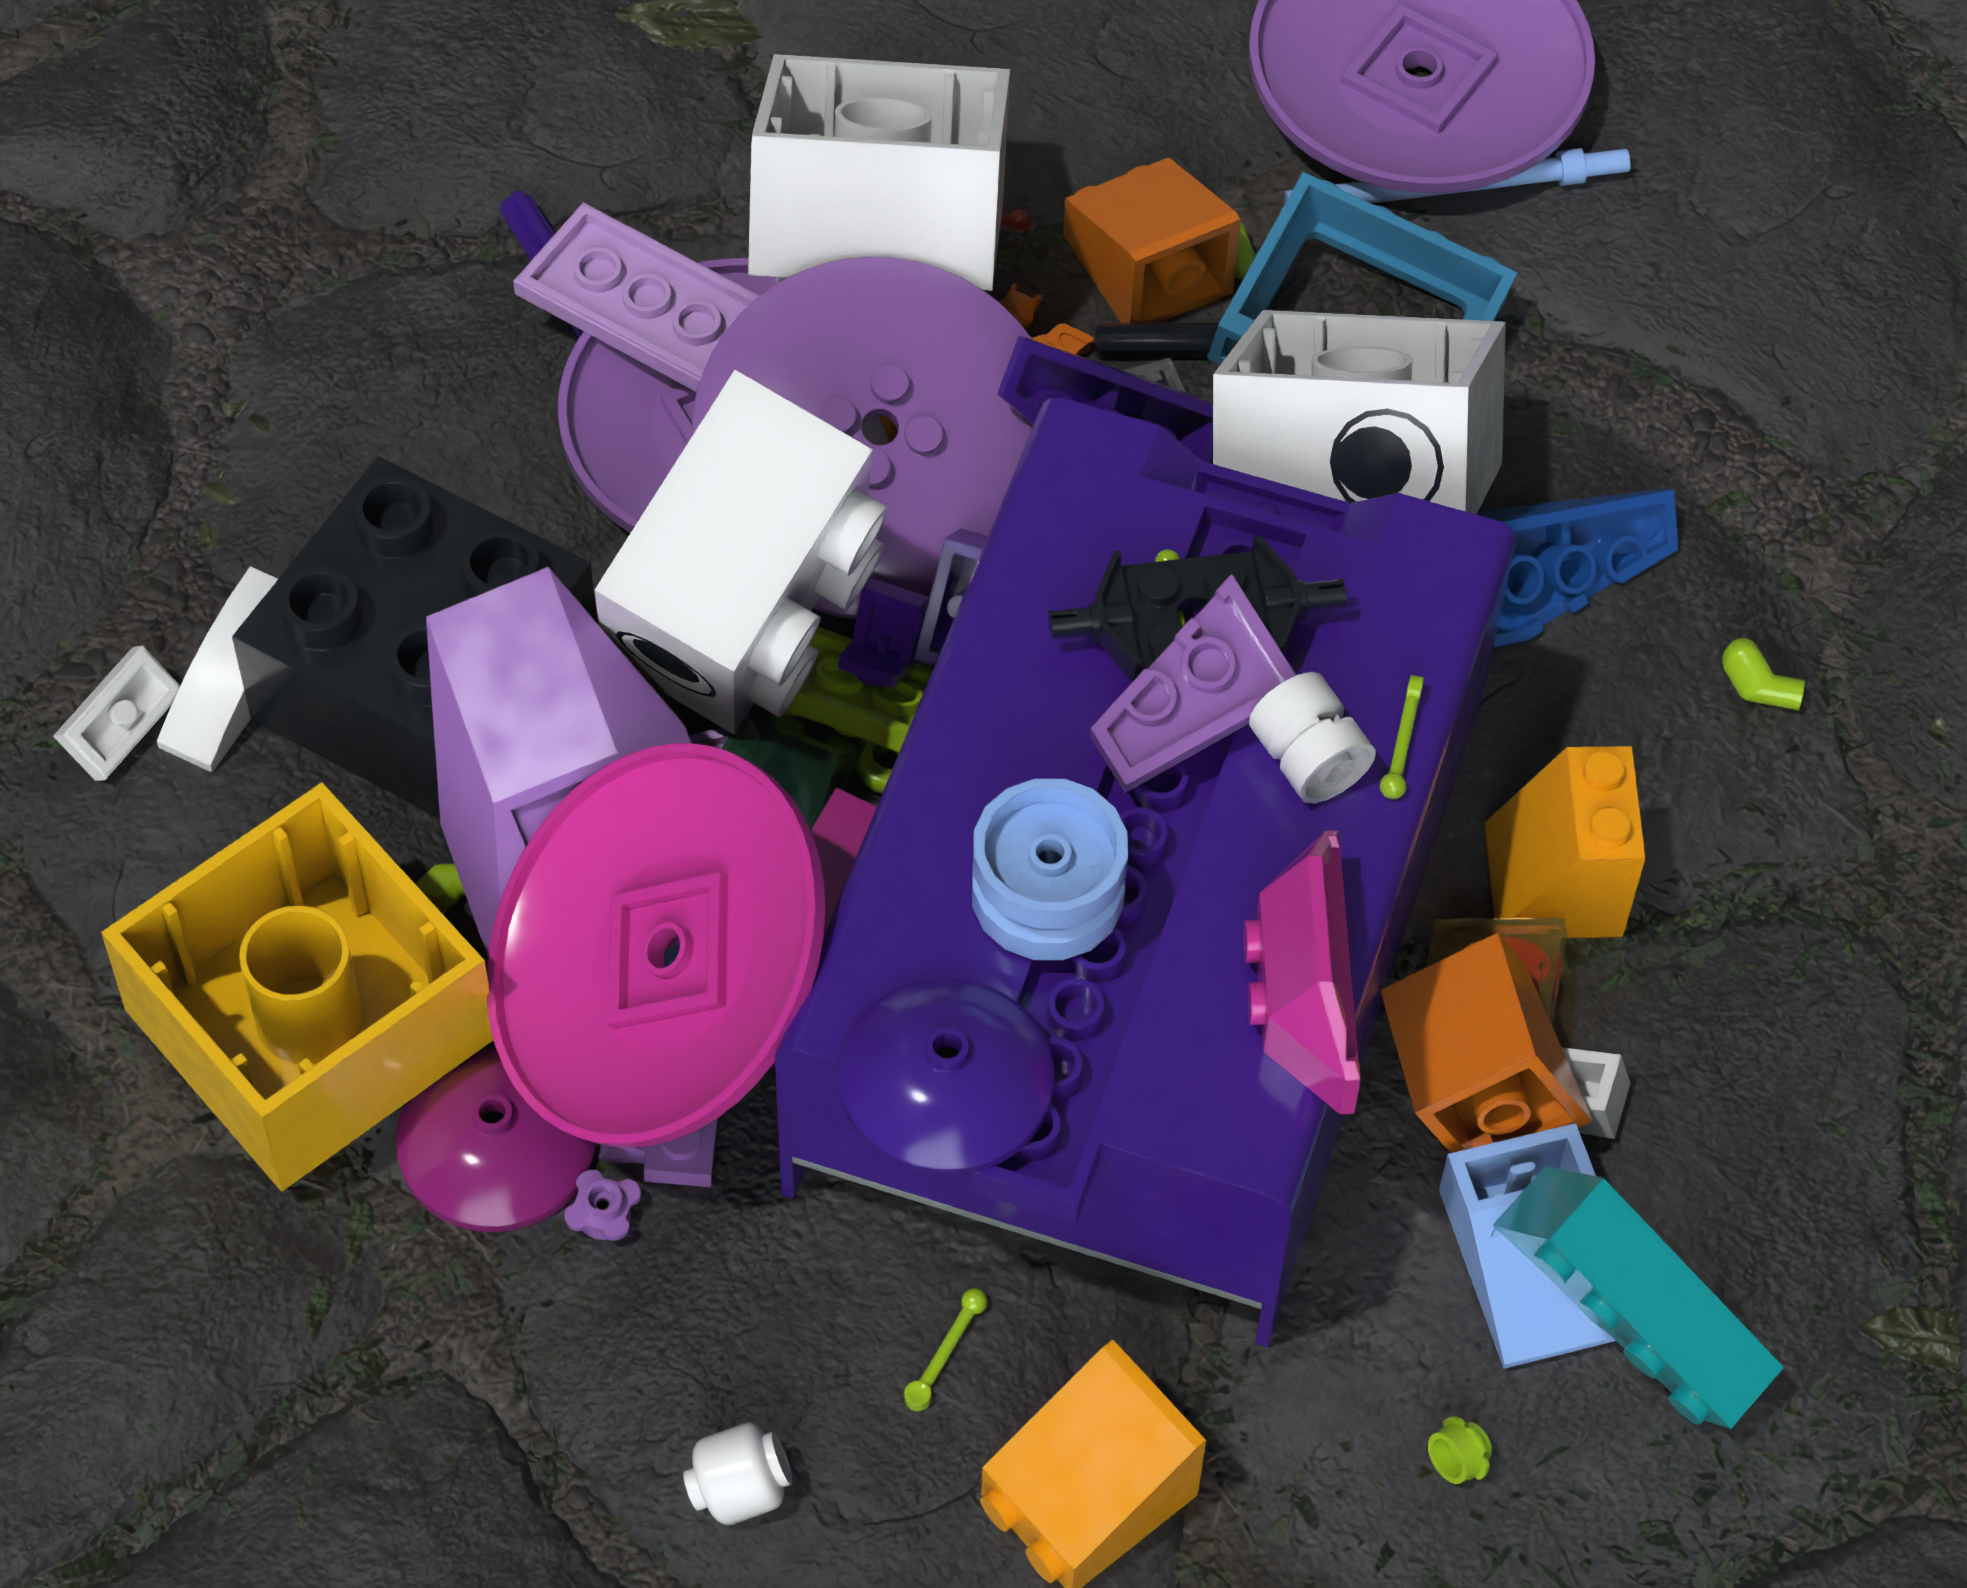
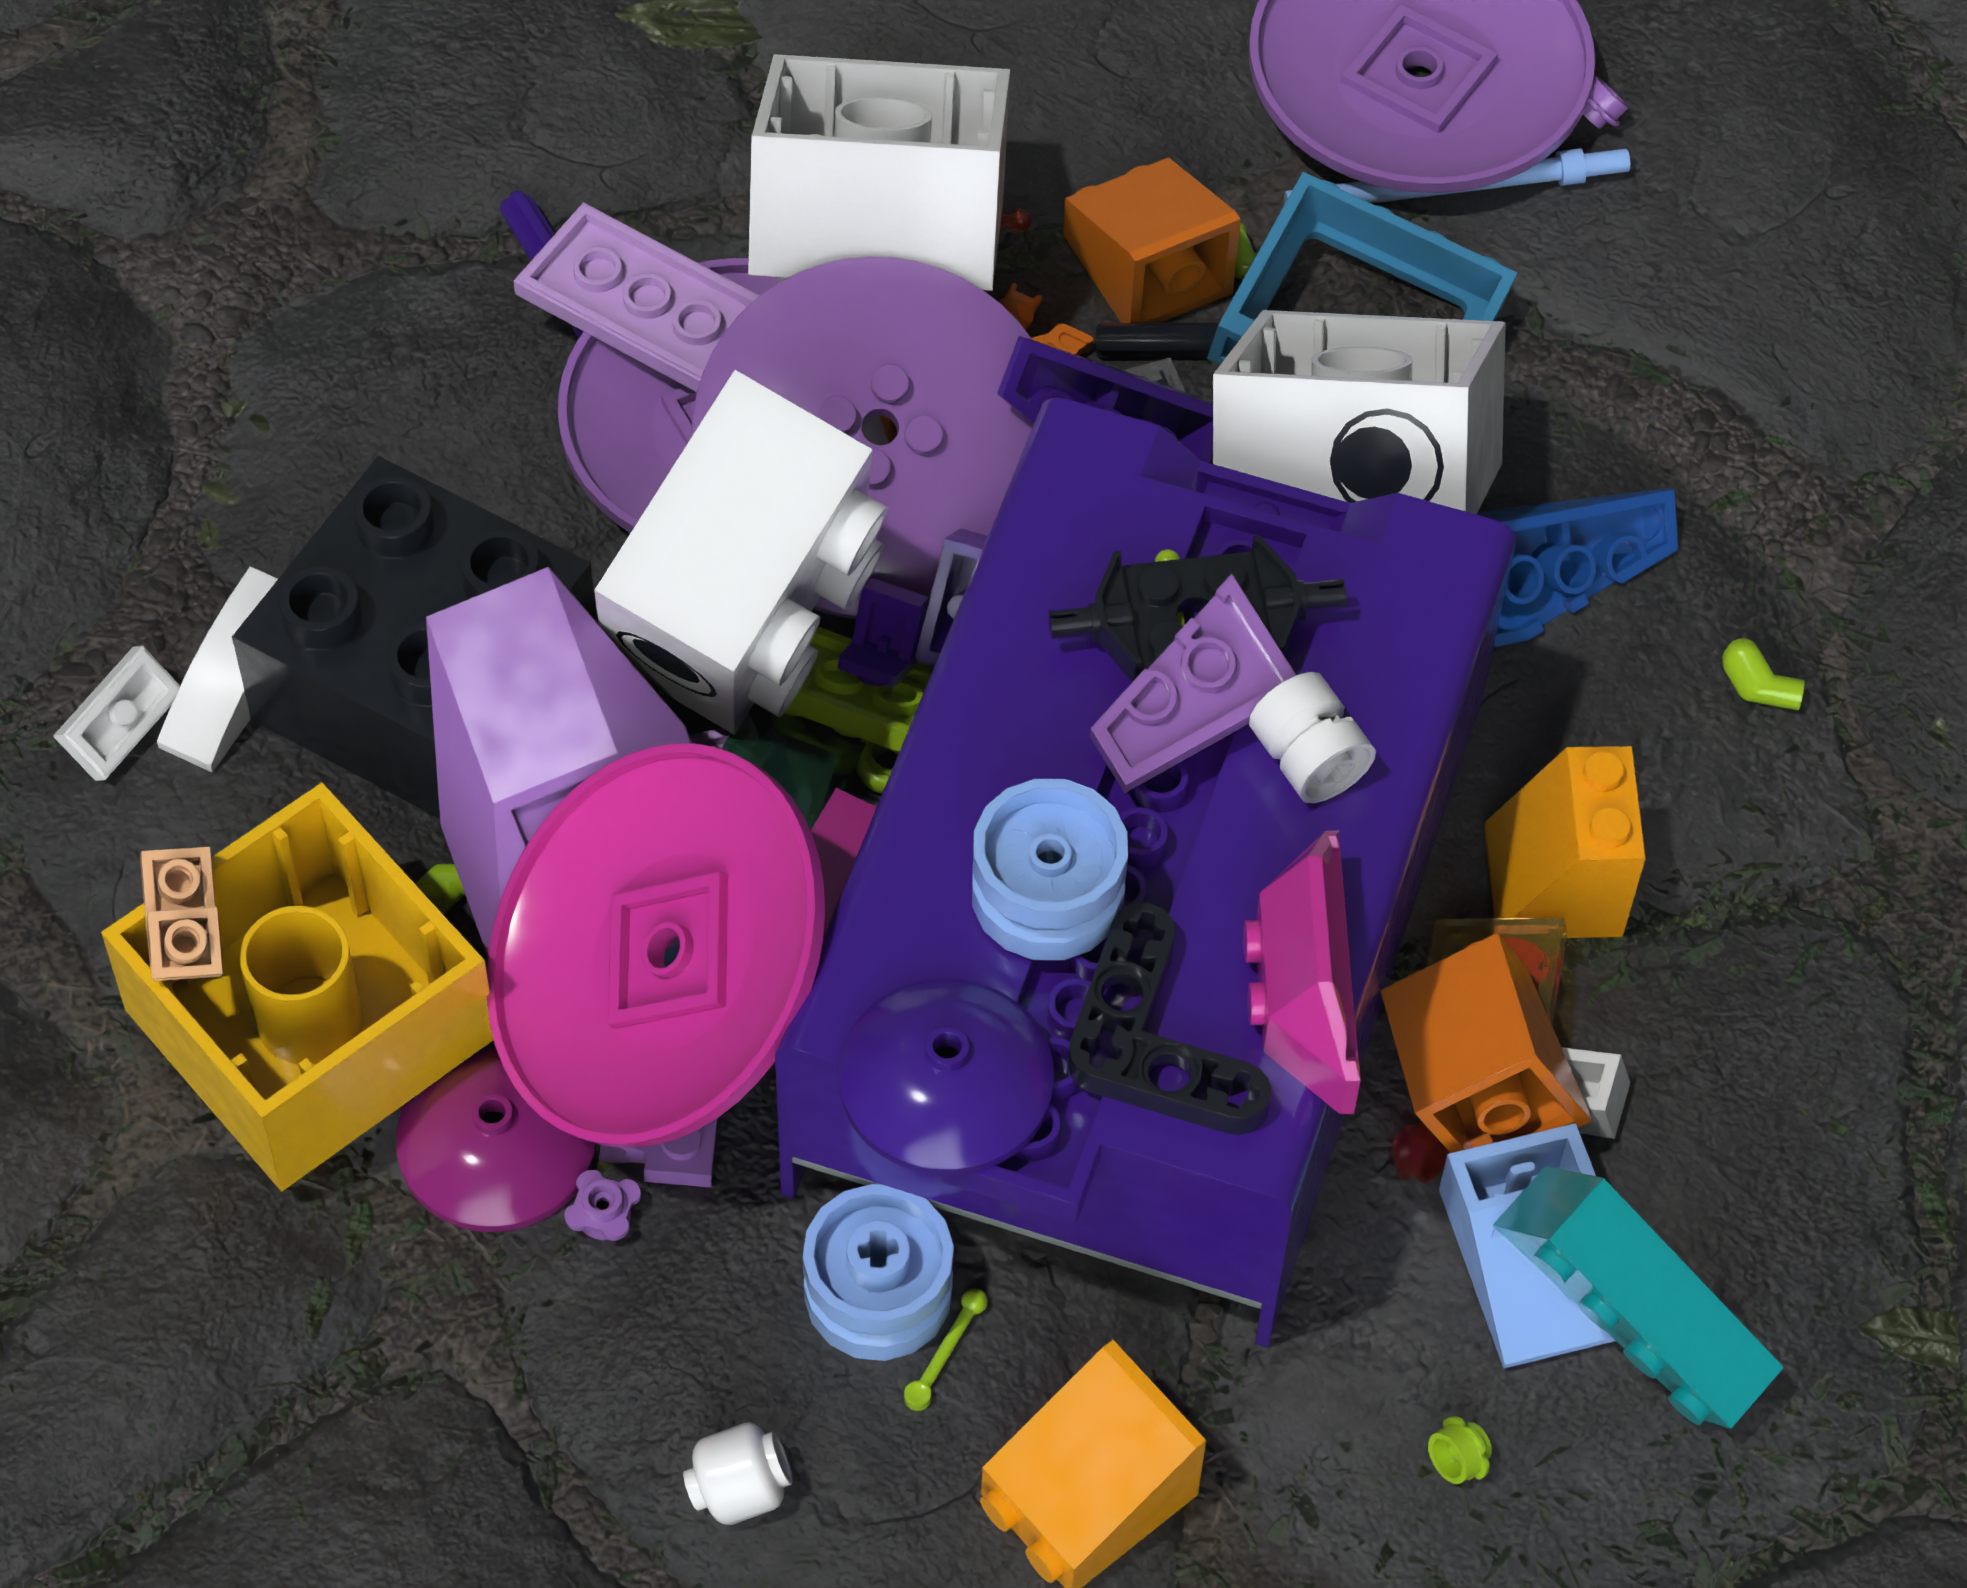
lime hinge [1380,675,1424,799] -> none
none -> light nougat slope [140,847,223,981]
none -> light blue wheel [803,1184,954,1361]
none -> black beam [1068,903,1271,1135]
none -> clear red plate [1391,1121,1450,1184]
none -> medium lavender plate [1583,76,1629,129]

